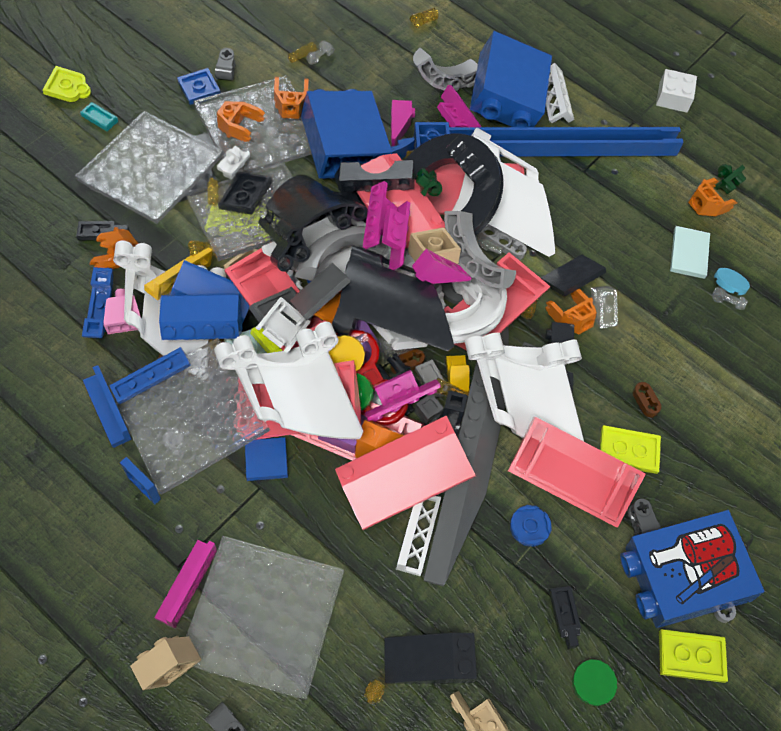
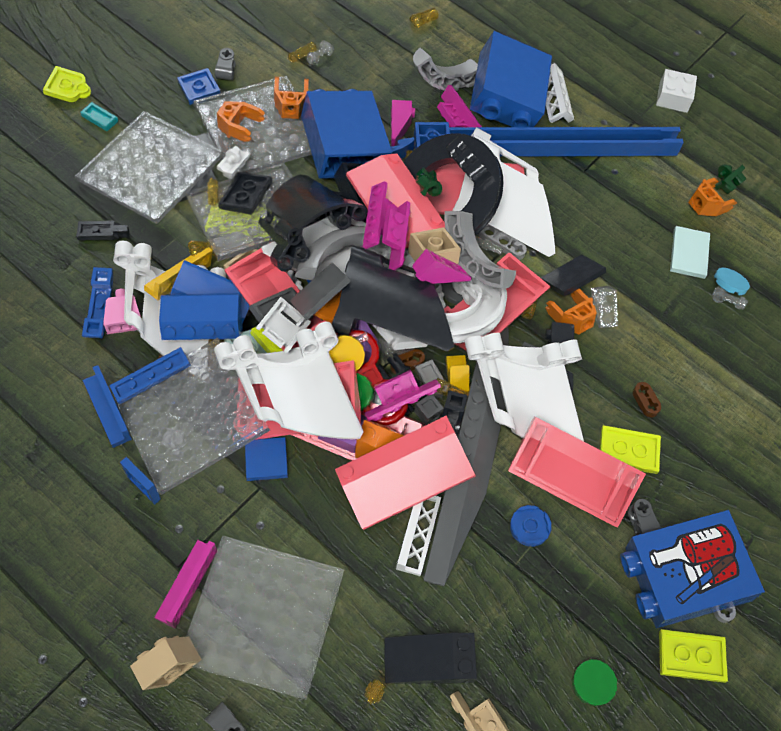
orange piece [90,227,139,269] -> none
arch [339,160,415,192] -> none
black hinge [549,586,581,649] -> none

